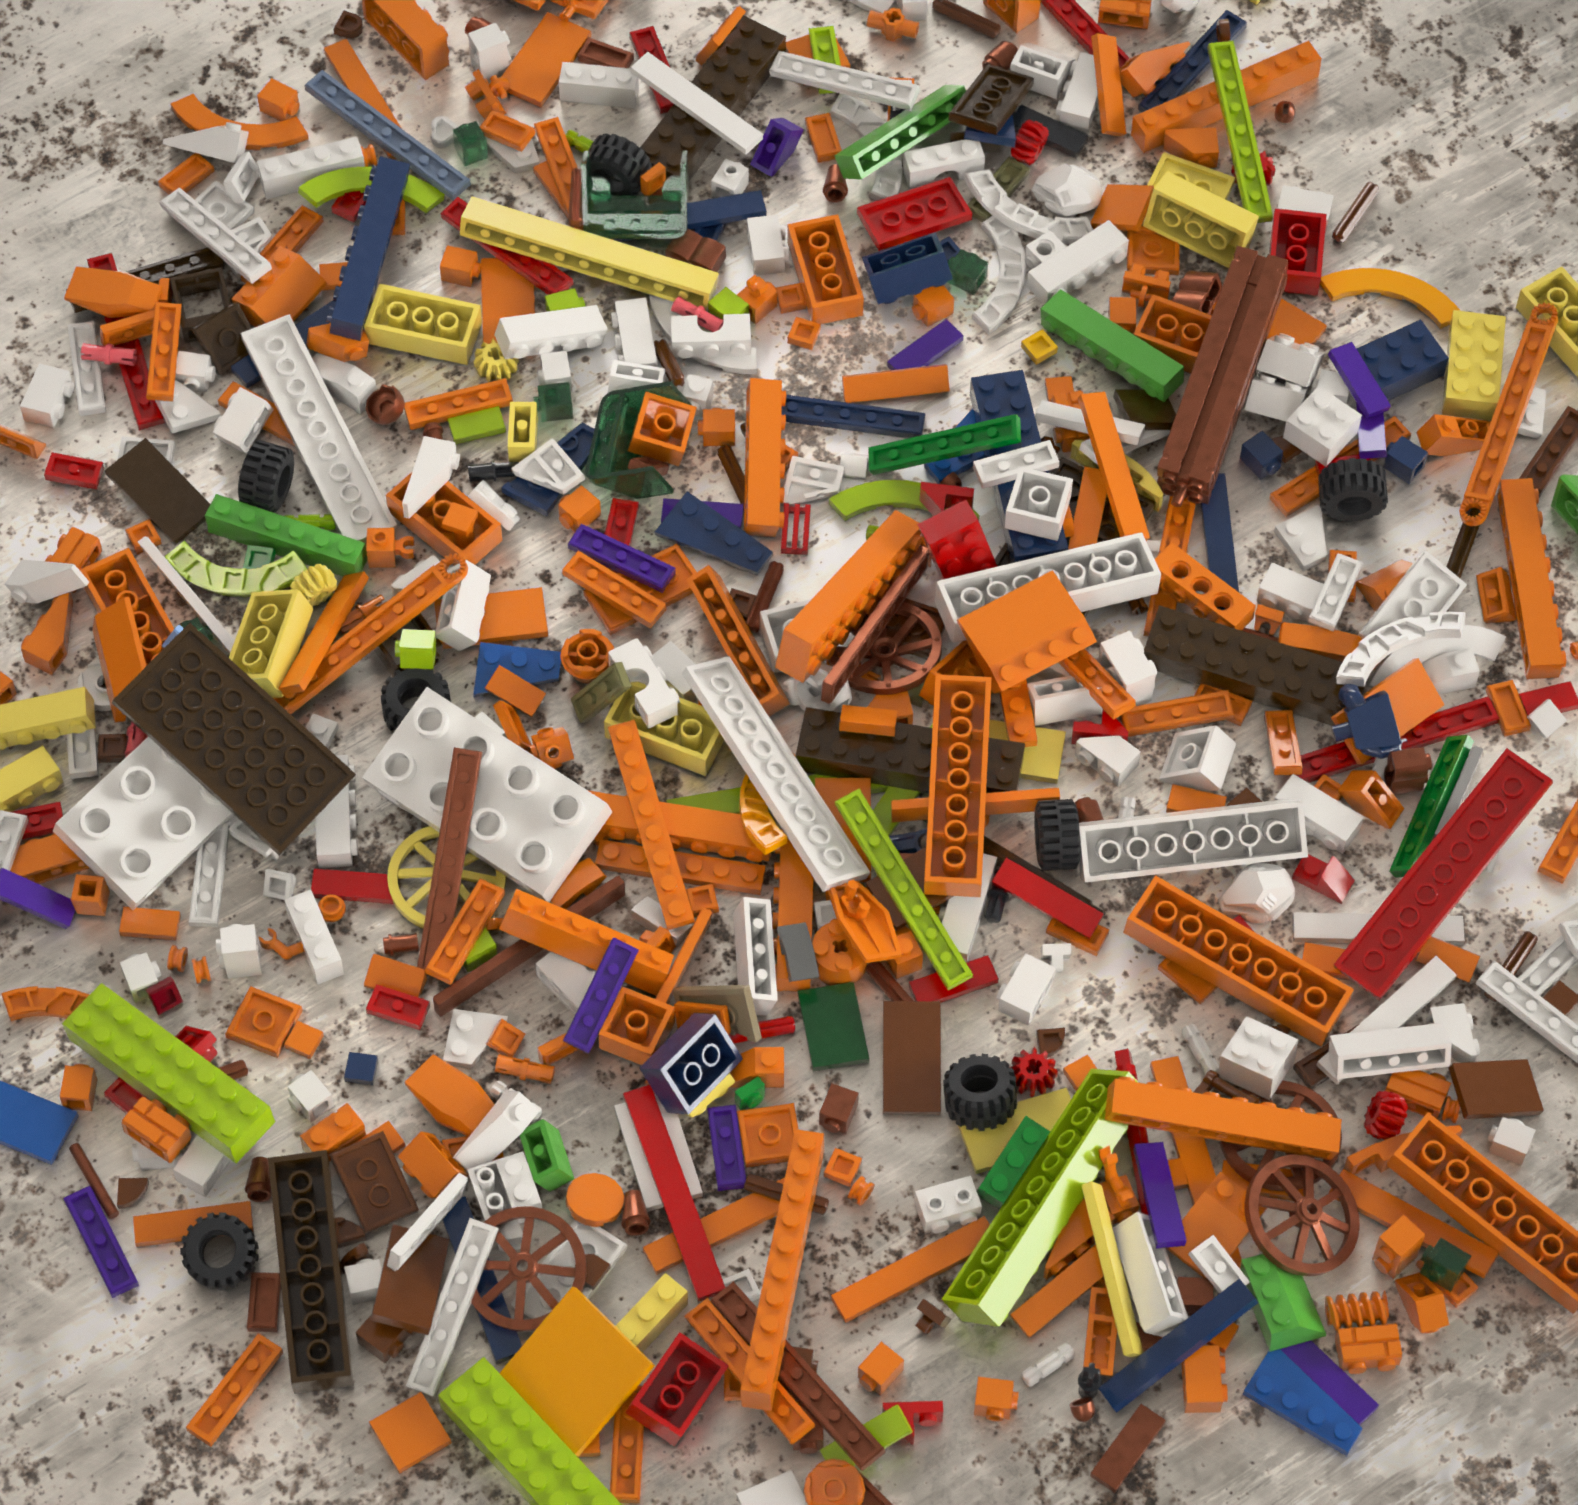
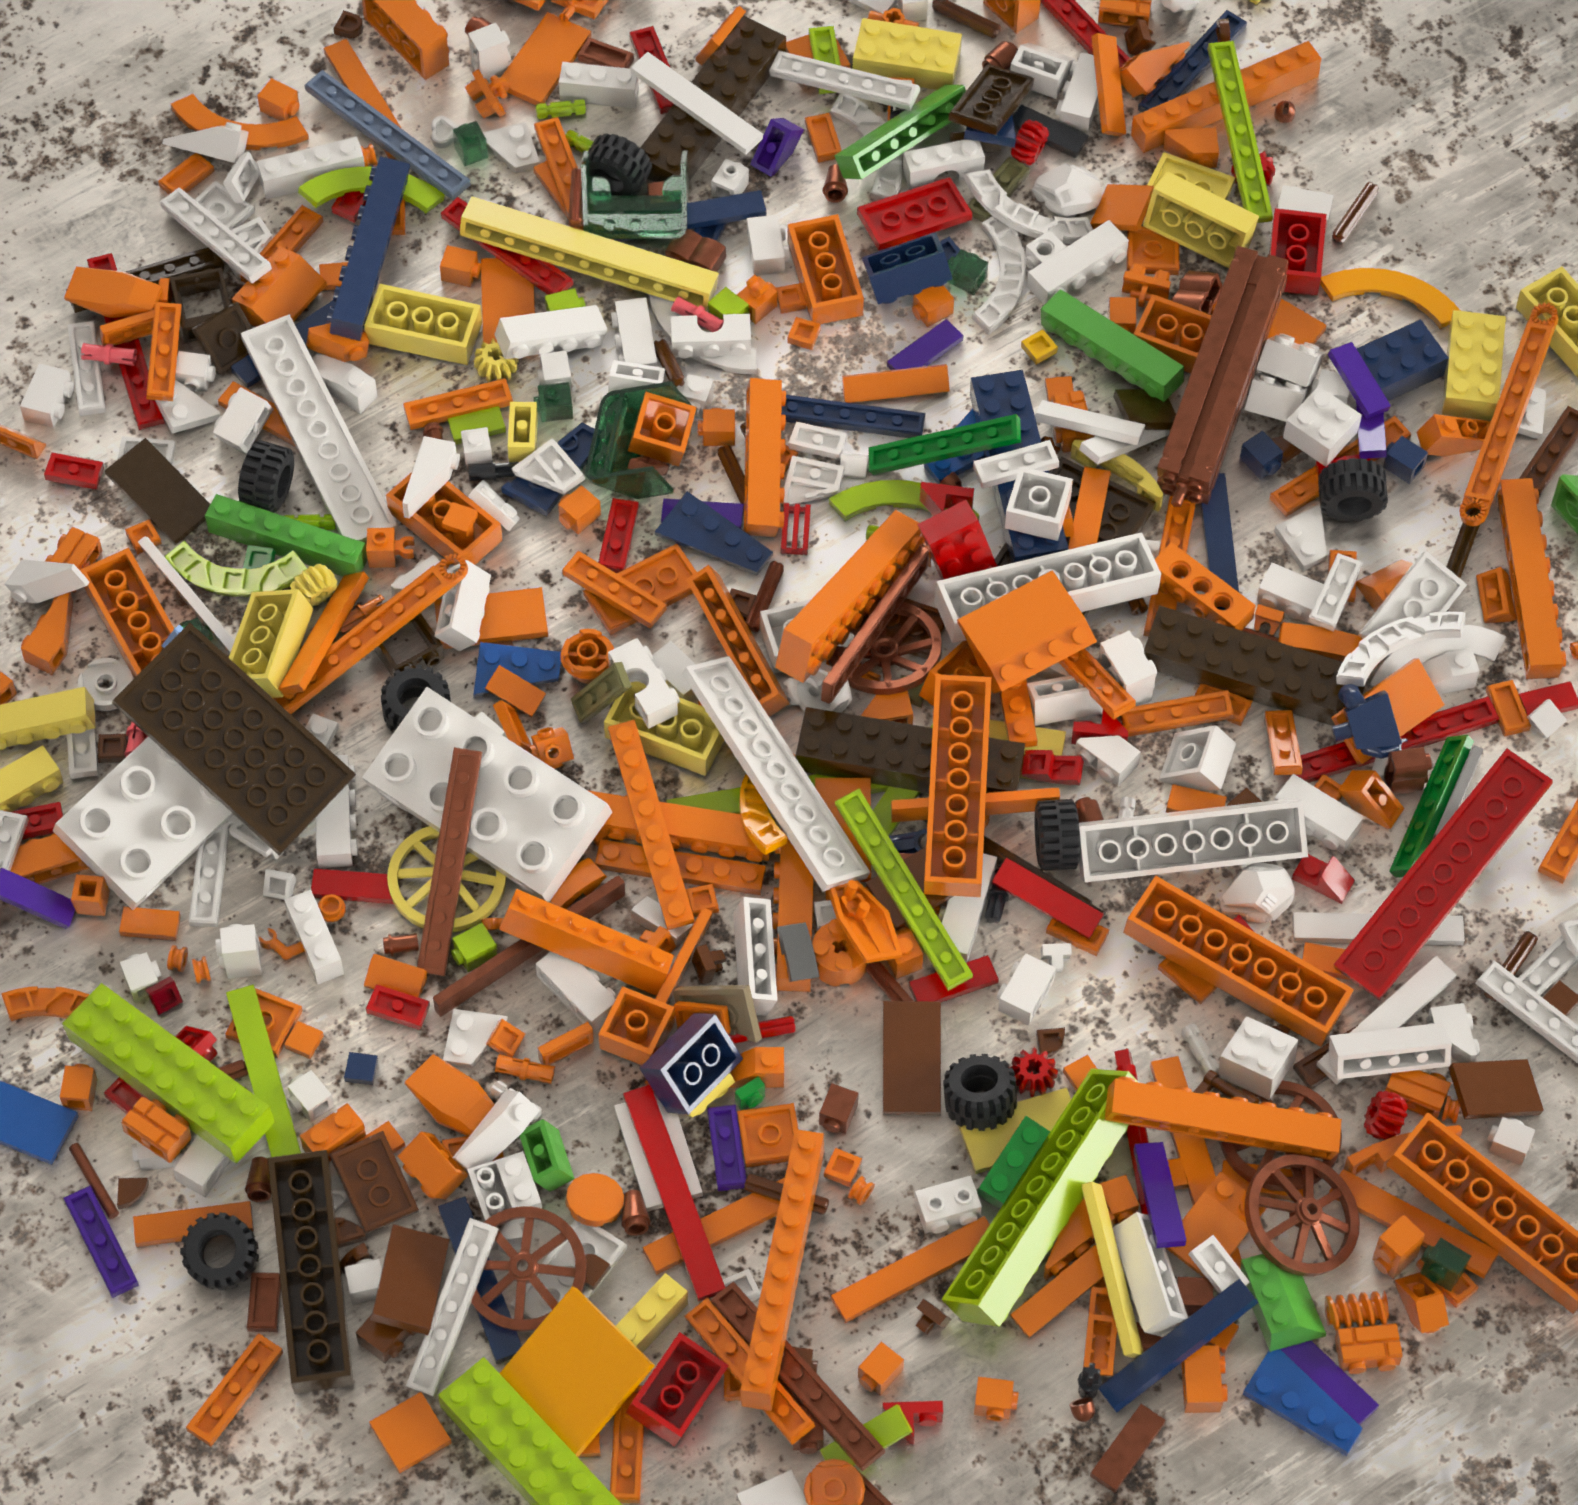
orange slope [92,597,146,723] -> none
copper hair [365,384,405,425] -> none
white tile [387,1173,468,1271] -> none
lime brick [395,629,436,670] -> none
orange tile [425,878,505,985] -> none
orange tile [478,110,536,152] -> none
dark purple tile [563,937,639,1054] -> none
dark purple tile [568,524,676,593] -> none
orange tile [640,162,666,197] -> none
dark green tile [798,982,869,1072] -> none
orange slope [839,705,898,737] -> none
white axle [1021,1343,1075,1387] -> none
orange tile [1078,391,1150,541] -> none
orange arm [1098,1146,1133,1208] -> none
orange tile [1416,936,1480,983] -> none
none -> lime tile [226,984,301,1157]
none -> white brick [461,427,492,471]
none -> lime axle [536,99,586,119]
none -> reddish brown tile [691,944,726,985]
none -> white plate [788,422,847,461]
none -> light yellow brick [853,18,962,90]
none -> red slope [1021,750,1084,786]
none -> reddish brown tile [1124,19,1156,55]

